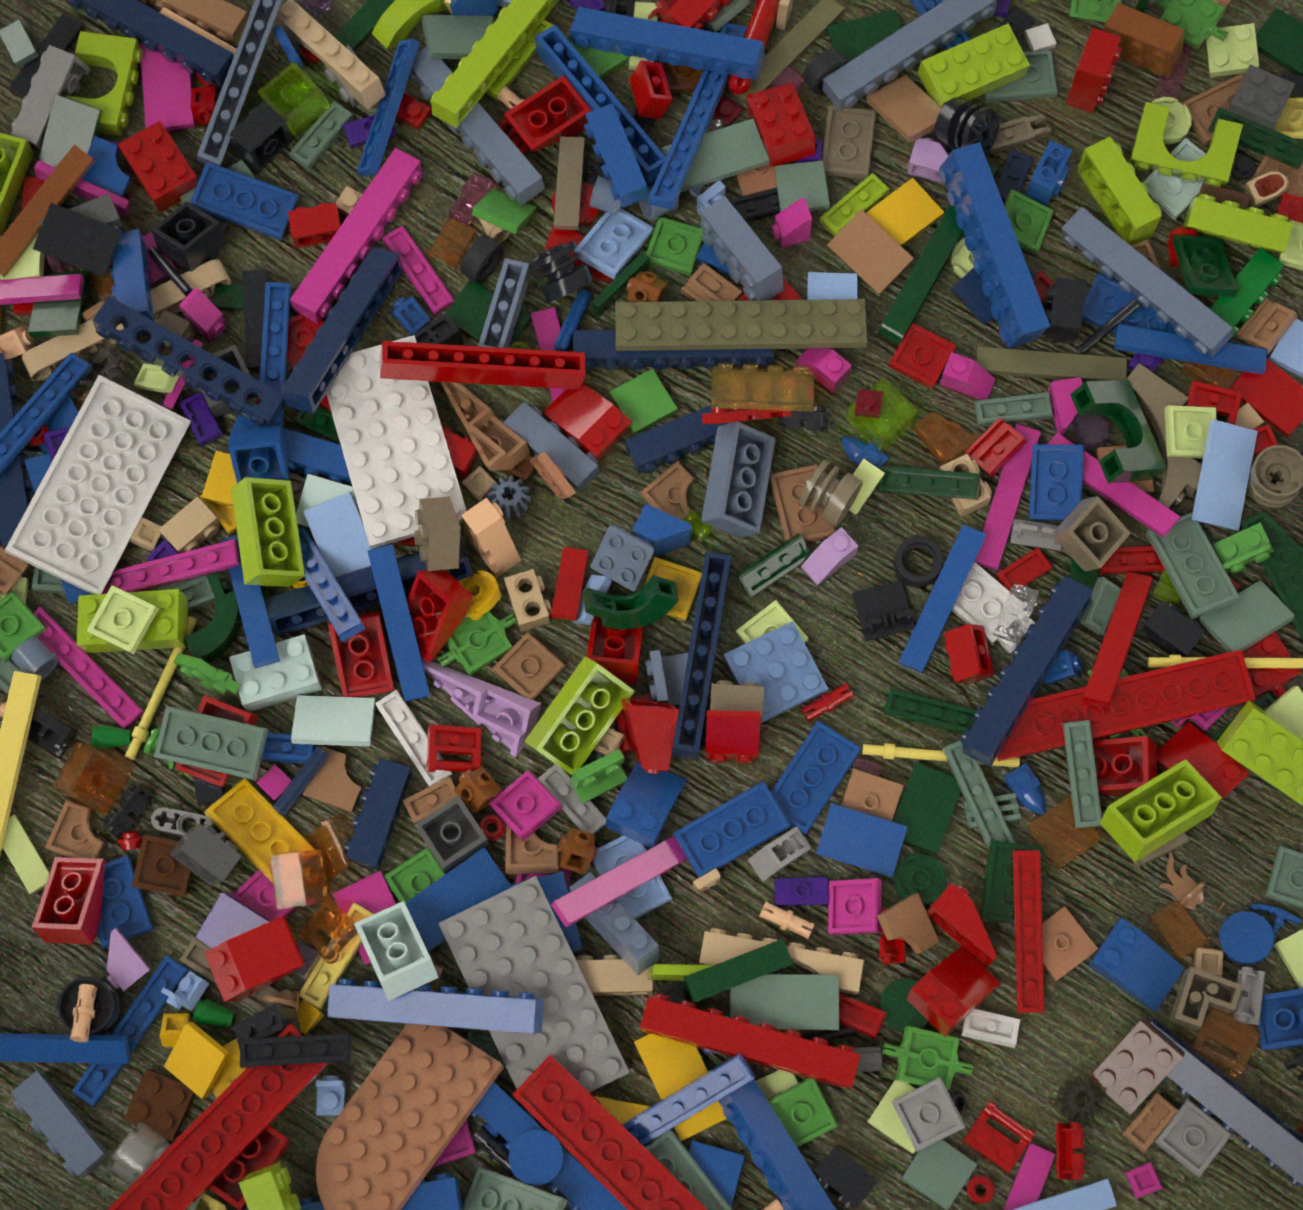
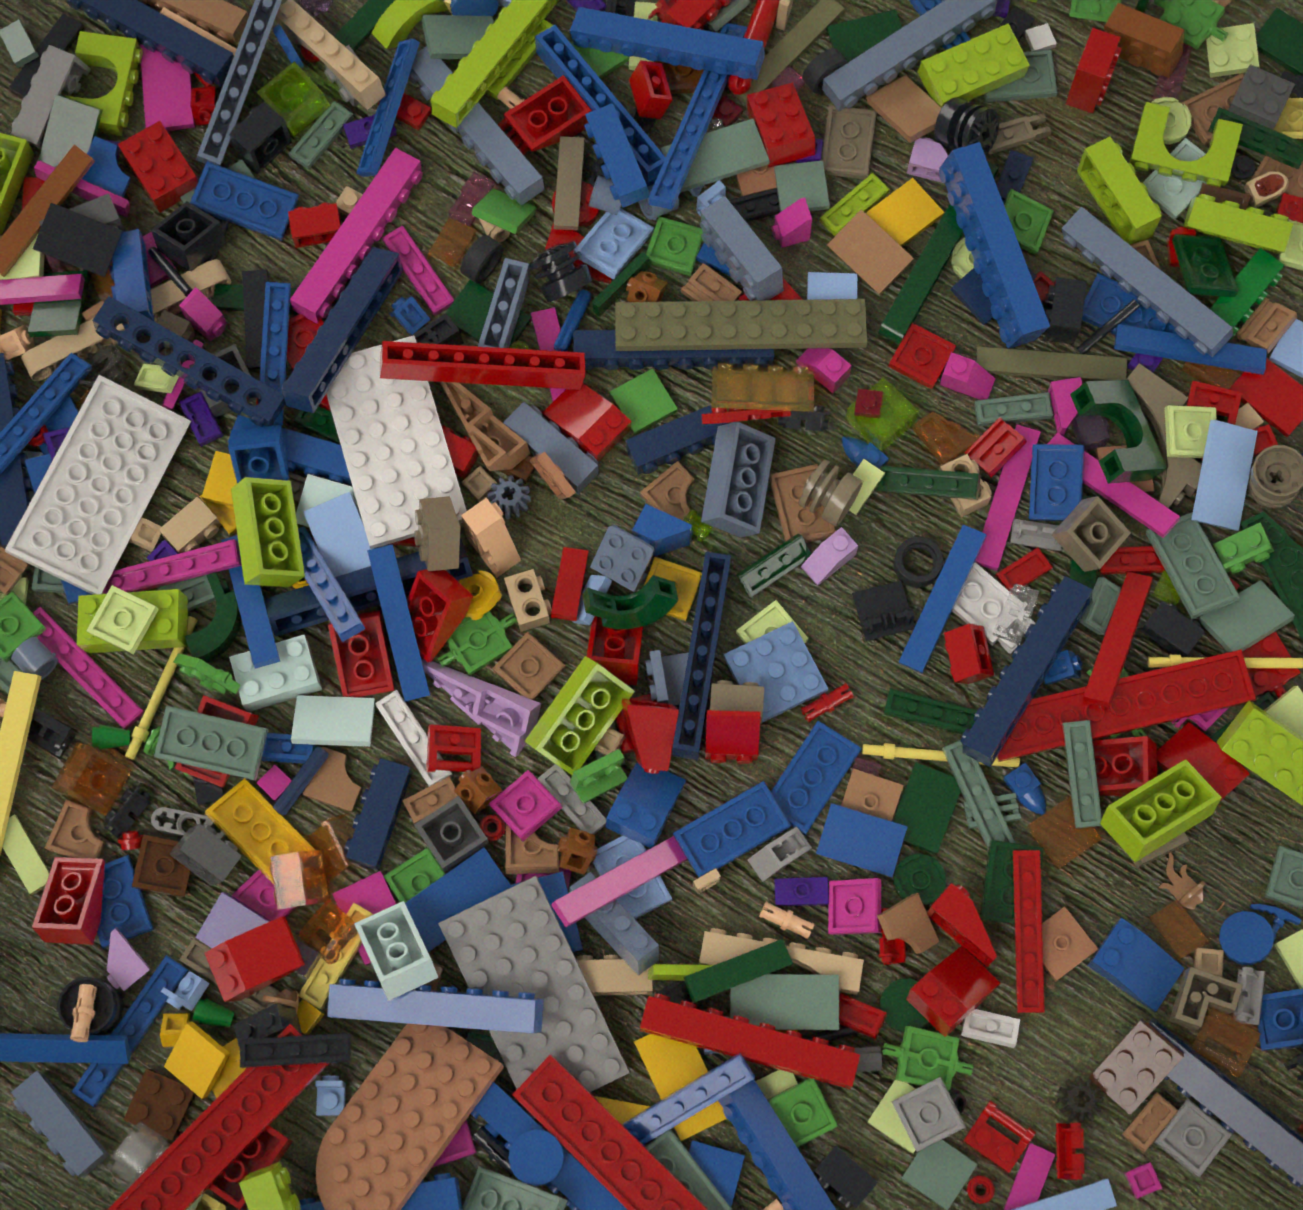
blue brick [1025,140,1072,207] -> none

